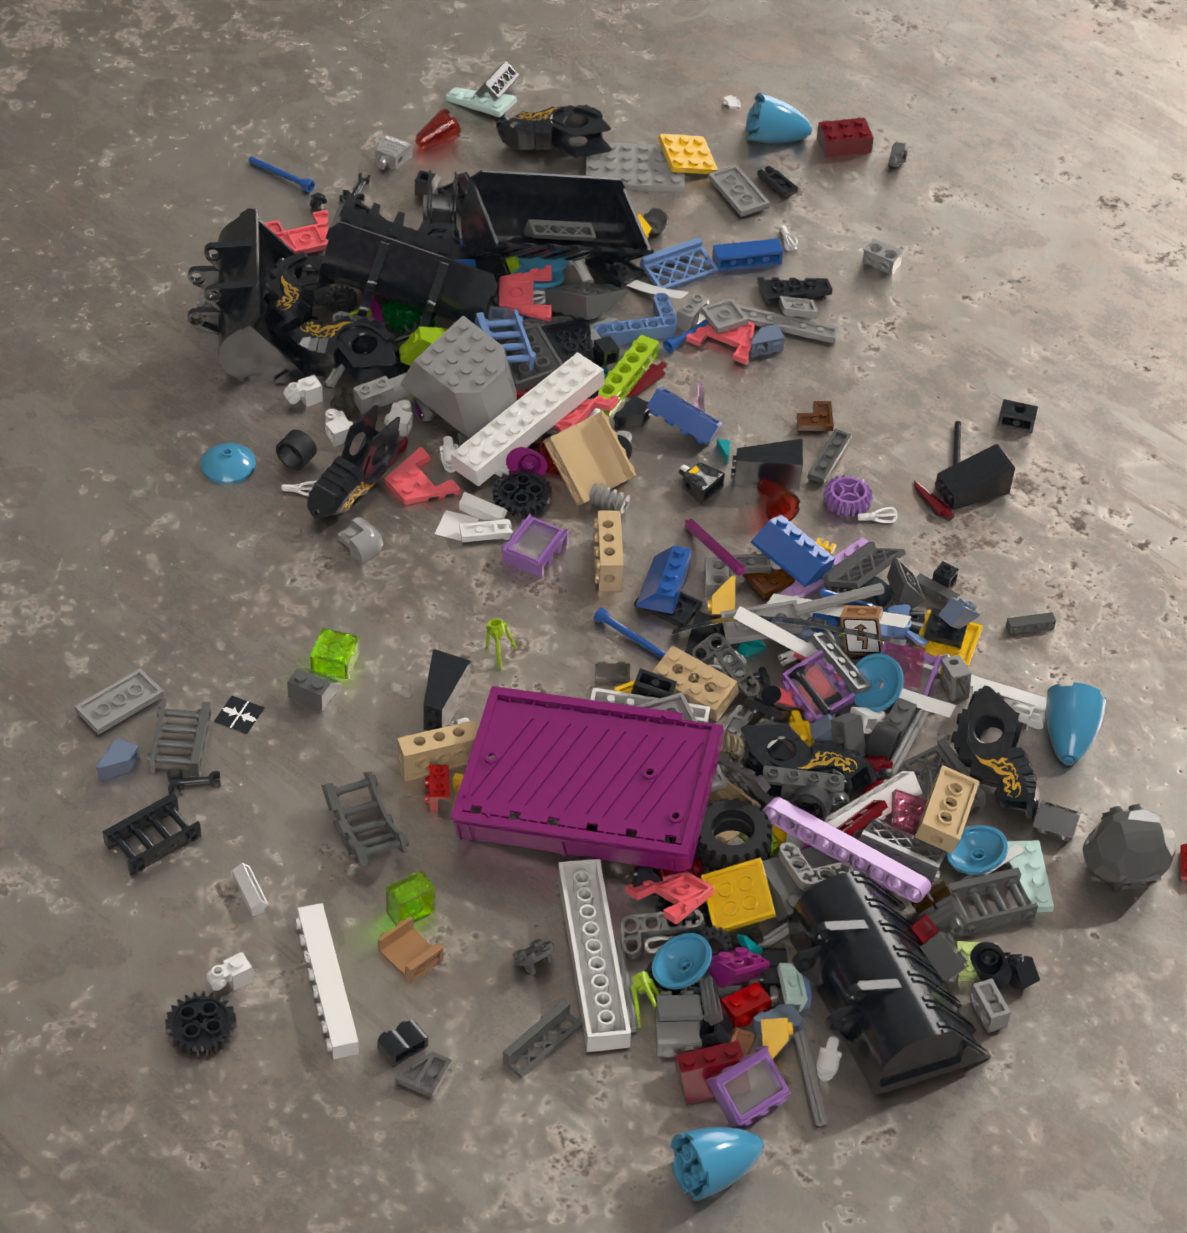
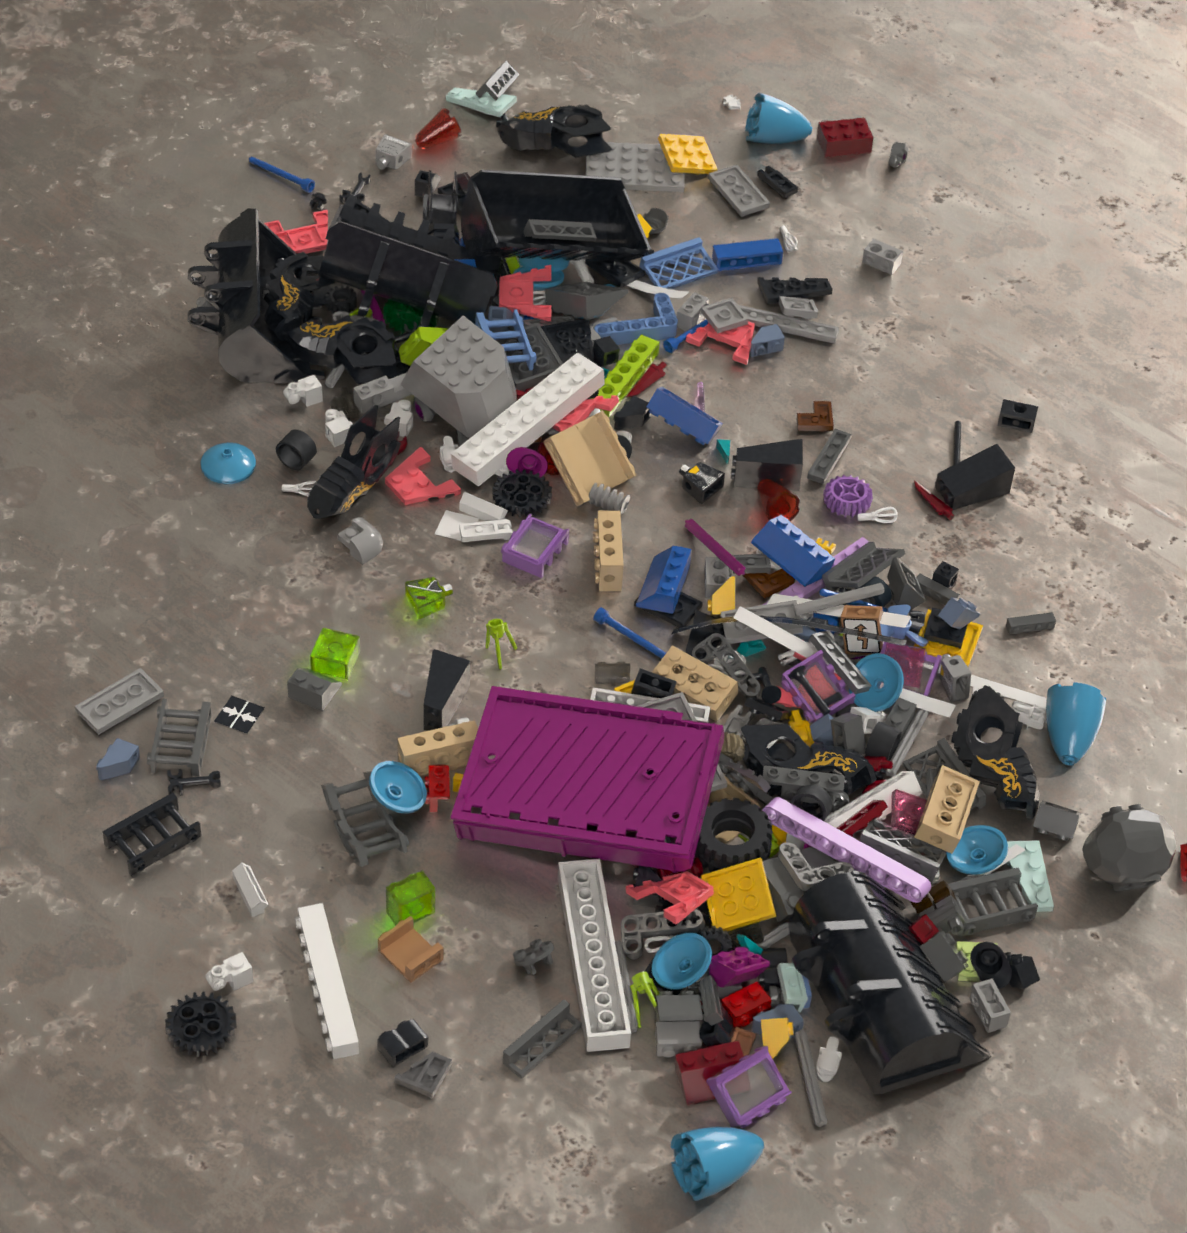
none -> dark azure dish [369,761,427,813]
none -> clear neon green torso [405,577,453,619]

